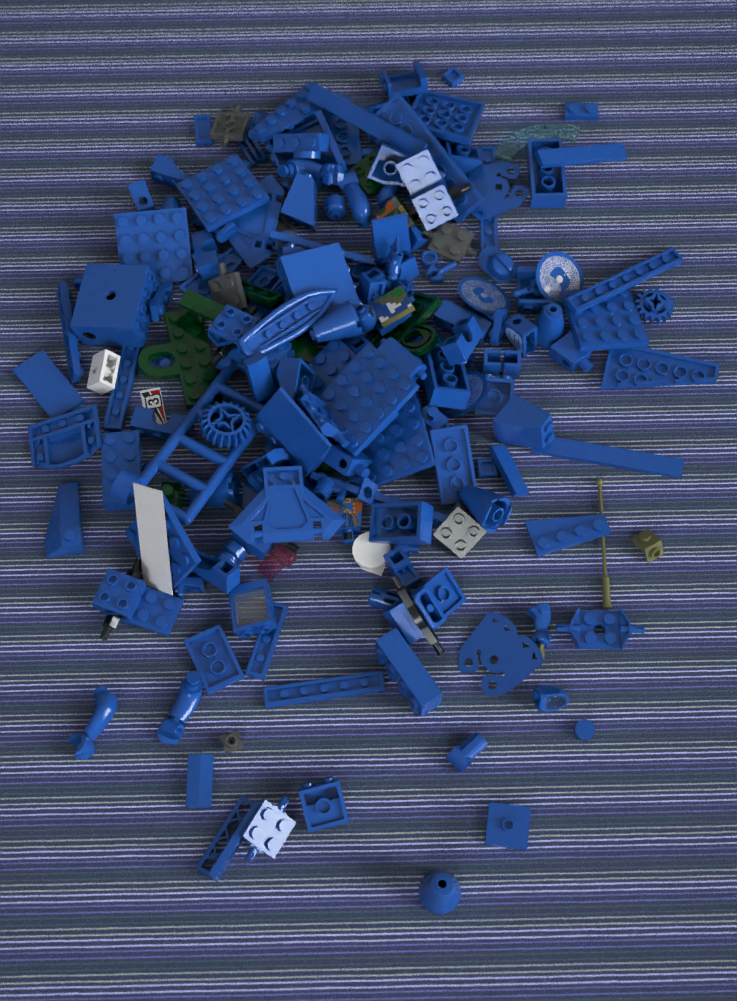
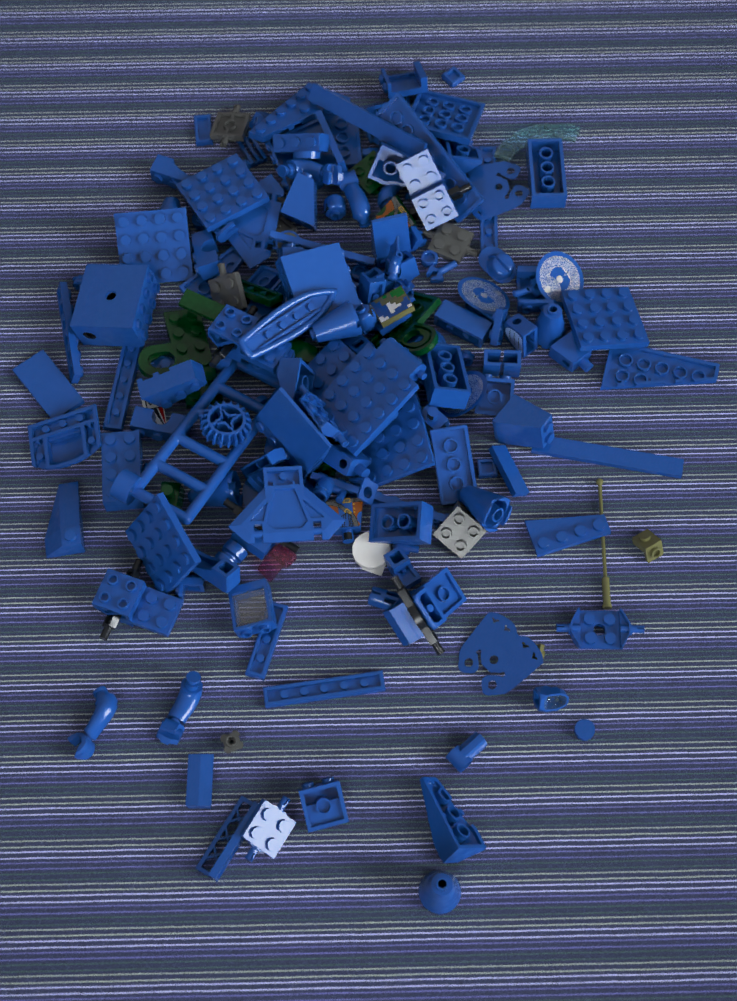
white brick [87,349,121,395] -> none
blue torso [128,180,155,212] -> none
white sticker [133,483,173,596] -> none
blue hinge [150,281,174,322] -> none
blue plate [183,624,245,695] -> none
blue piece [243,351,276,403] -> none
blue brick [375,628,443,717] -> none
blue arch [440,316,483,366] -> none
blue plate [485,802,531,851] -> none
blue animal [527,603,552,648] -> none
blue tile [535,143,628,168] -> none
blue plate [563,103,599,121] -> none
blue tile [564,247,684,315] -> none
blue gear [635,287,675,325] -> none
none -> blue wedge [136,359,207,409]
none -> blue wedge [420,777,487,863]

